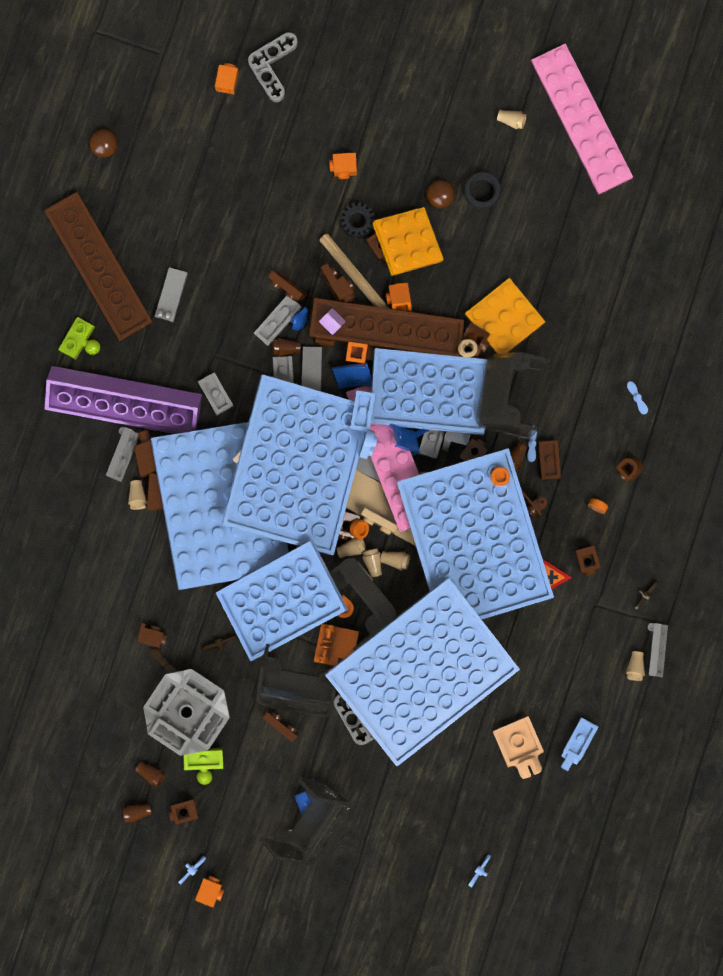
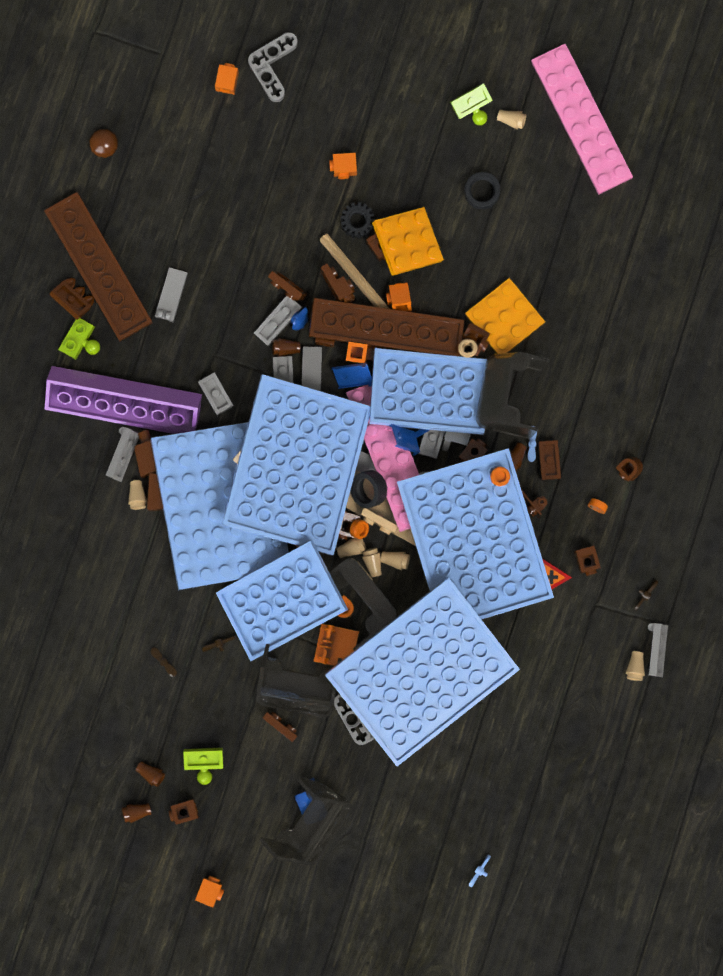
reddish brown brick [137,623,168,648] -> none
light grey piece [143,669,230,756] -> none
light blue piece [178,855,206,885] -> none
lavender slope [319,308,346,335] -> none
light blue plate [350,391,376,432] -> none
light blue plate [359,430,378,459] -> none
reddish brown hair [426,179,456,209] -> none
light nougat plate [493,716,544,779] -> none
light blue hinge [561,717,598,771] -> none
light blue piece [627,381,648,414] -> none
none -> reddish brown plate [50,278,94,320]
none -> black tyre [350,470,387,508]
none -> plate [450,83,493,125]

